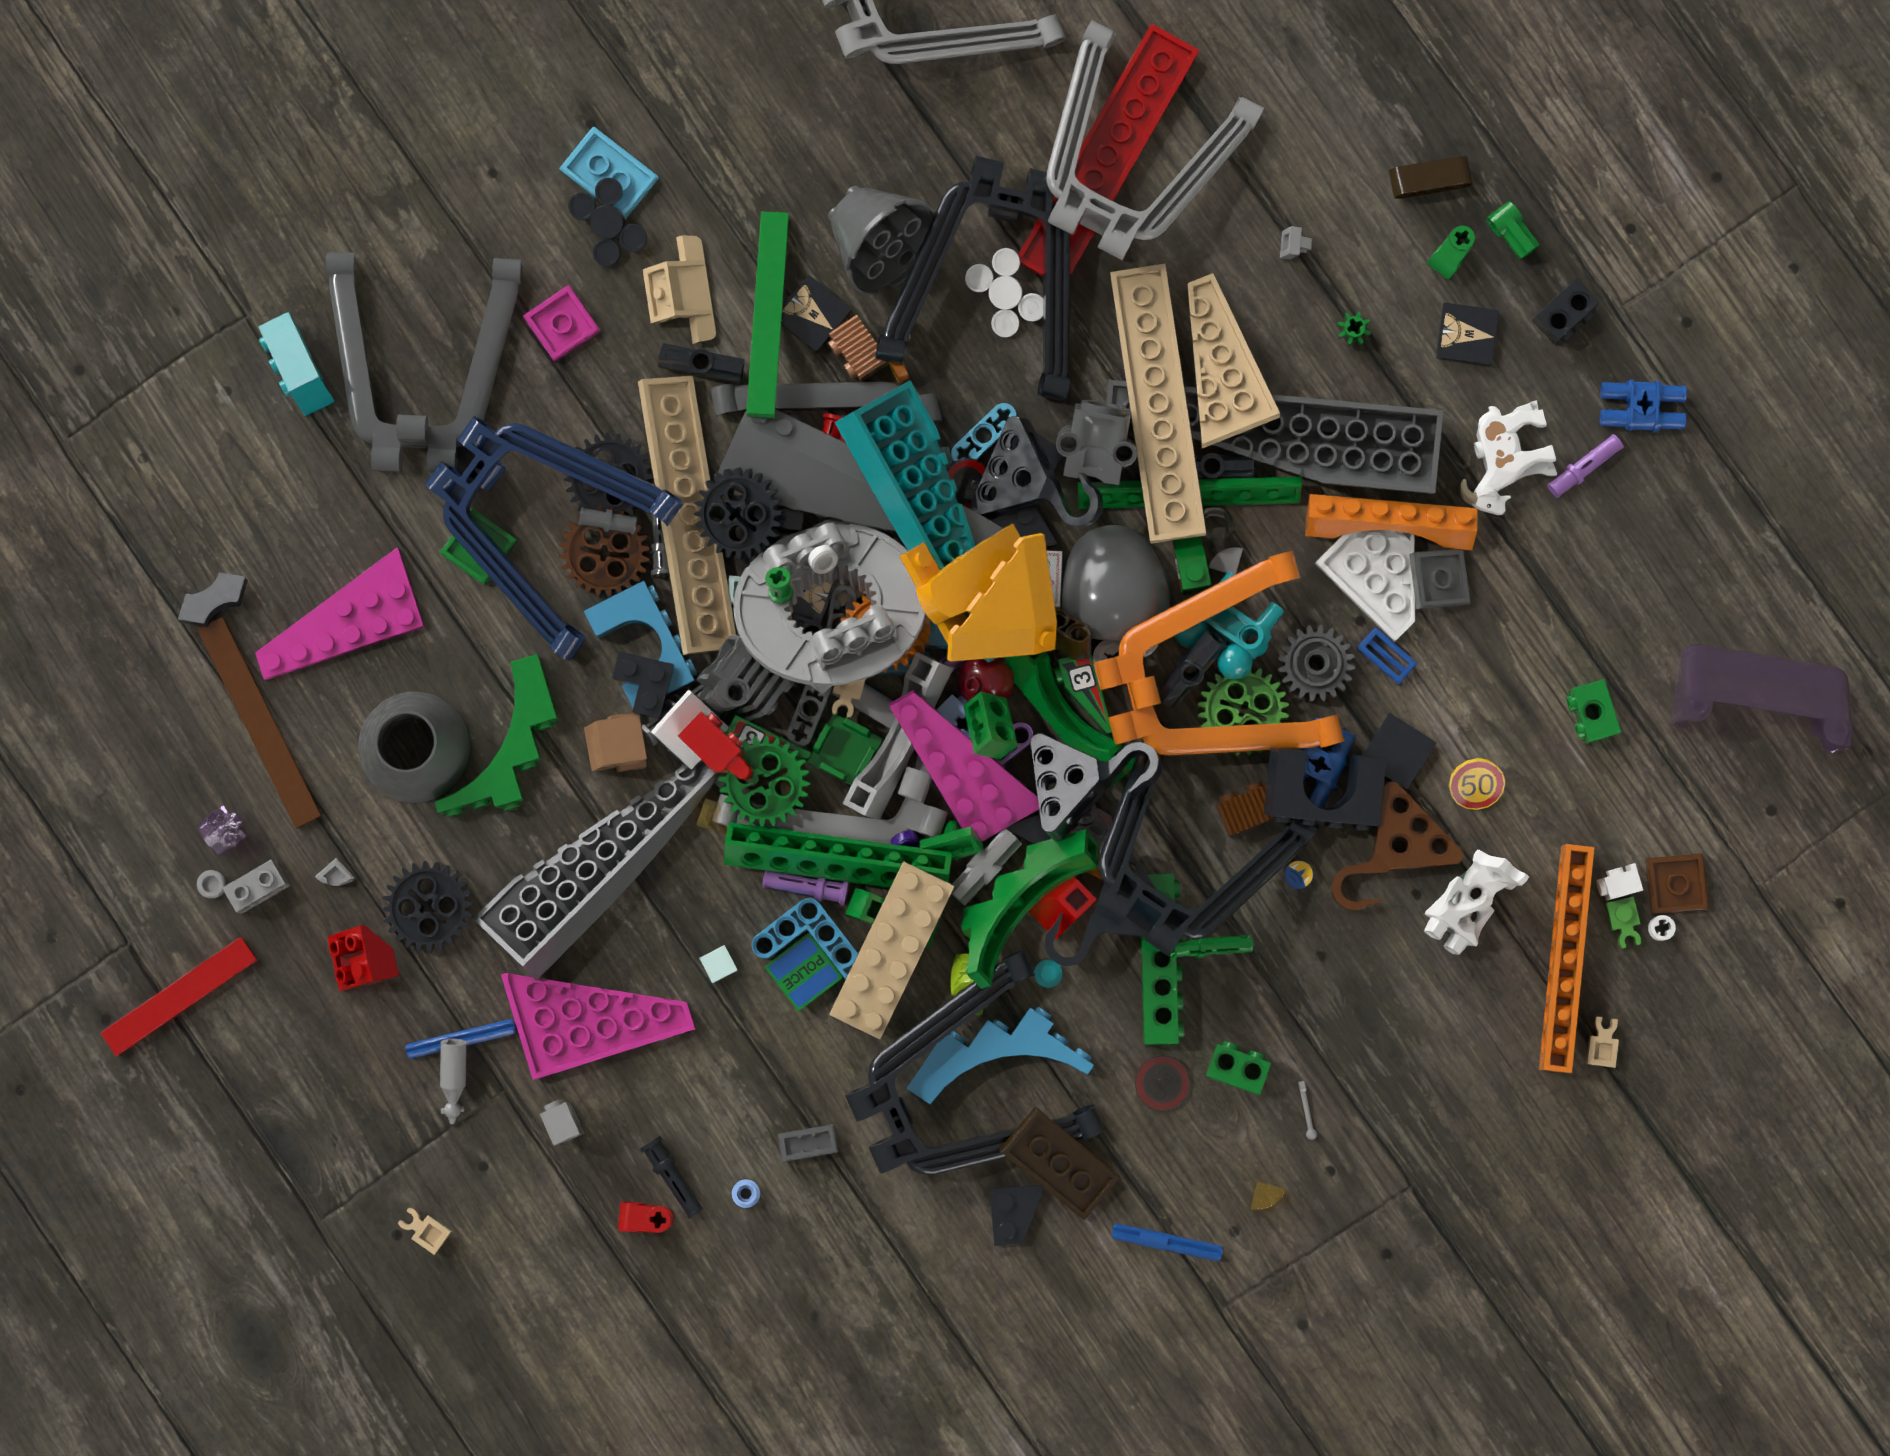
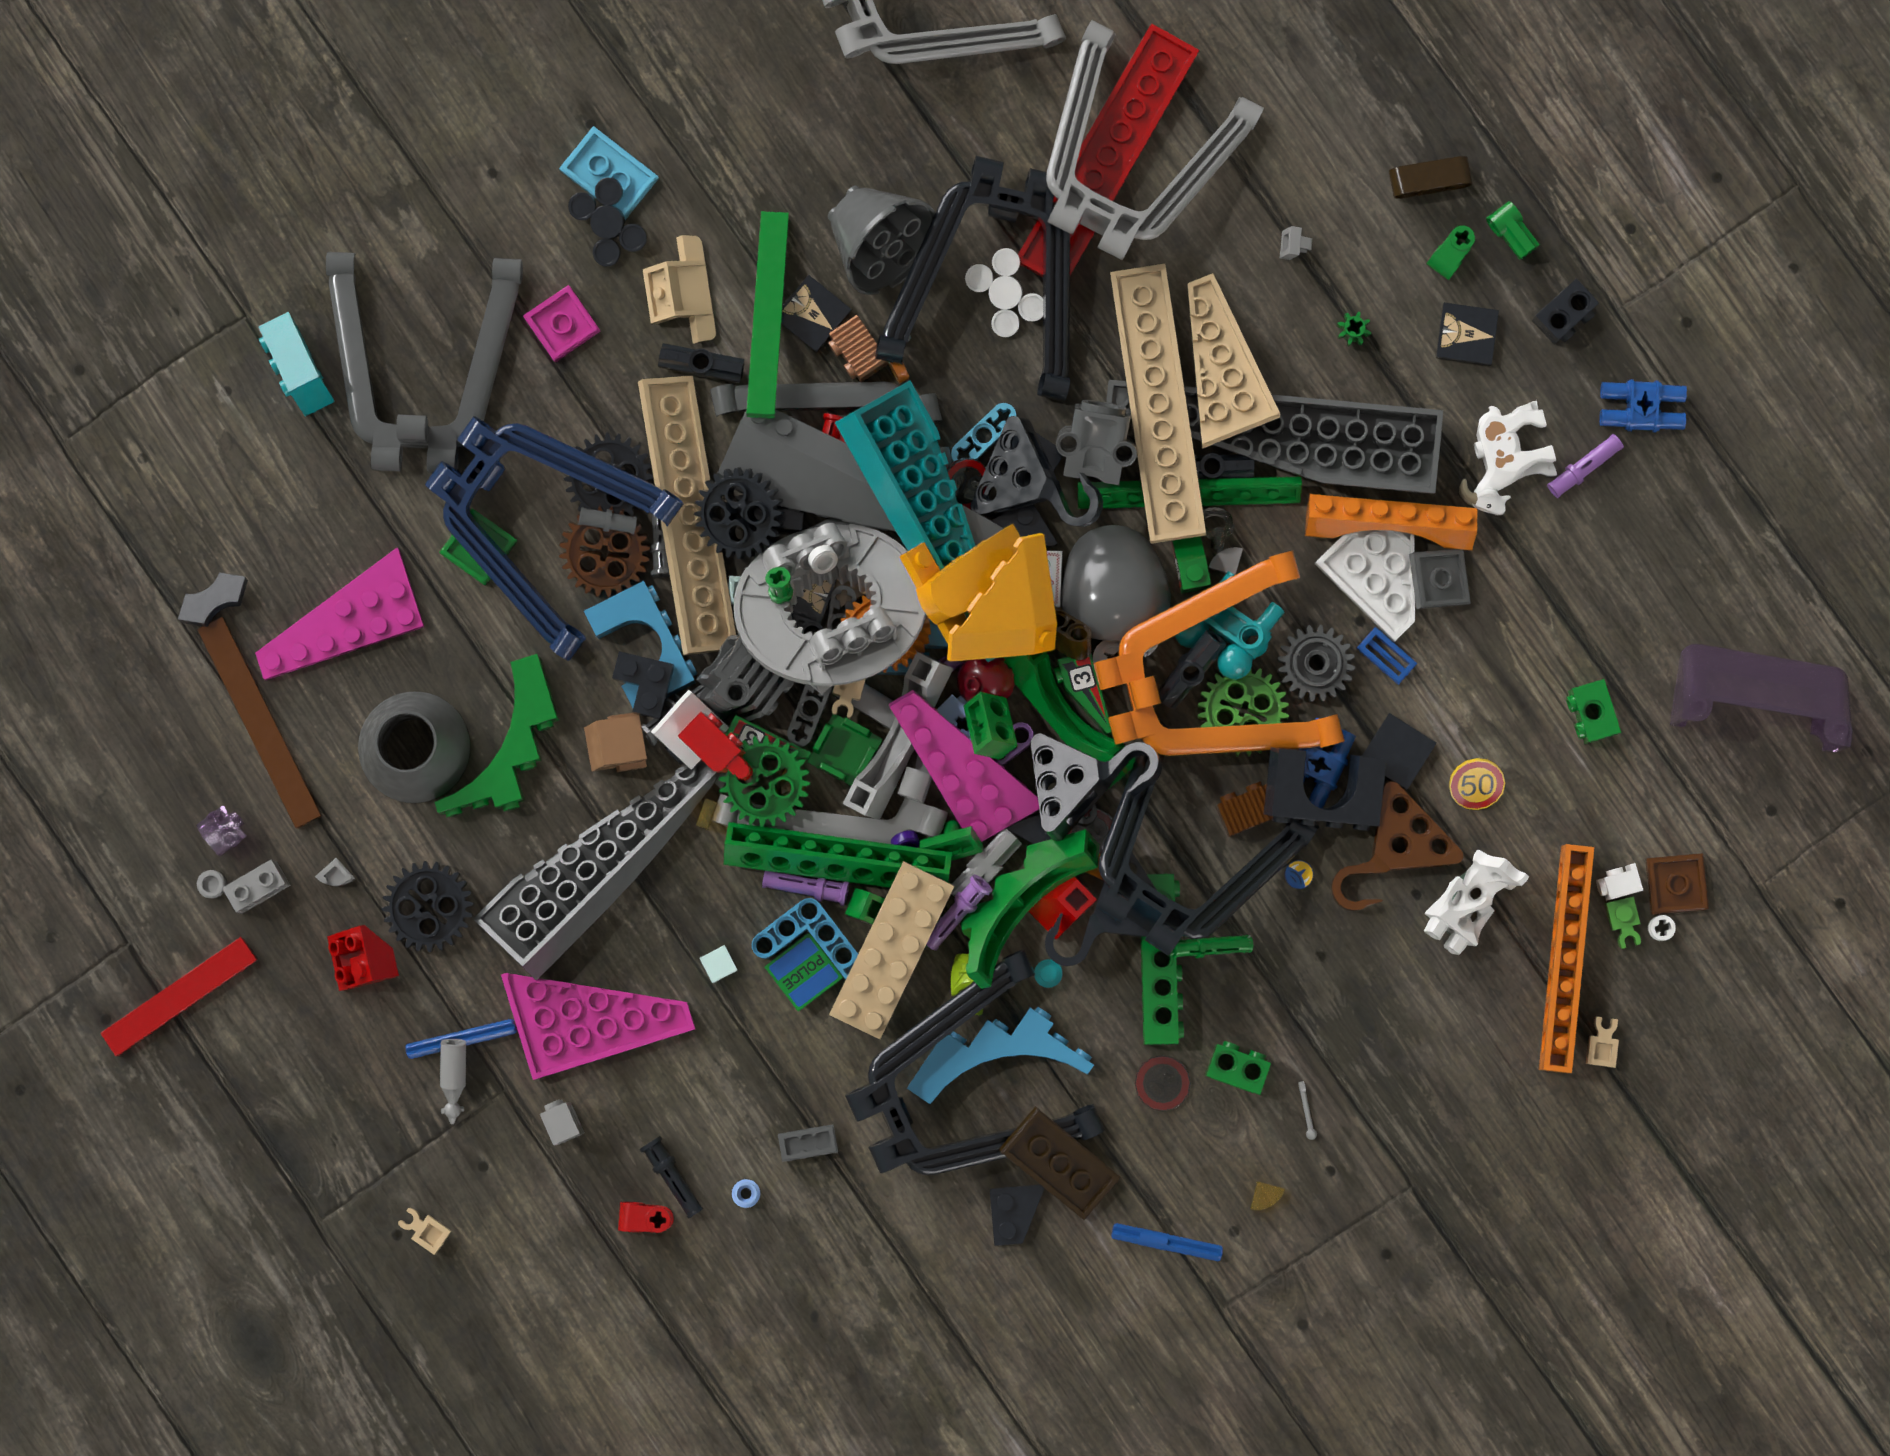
none -> medium lavender pin [926,874,992,950]

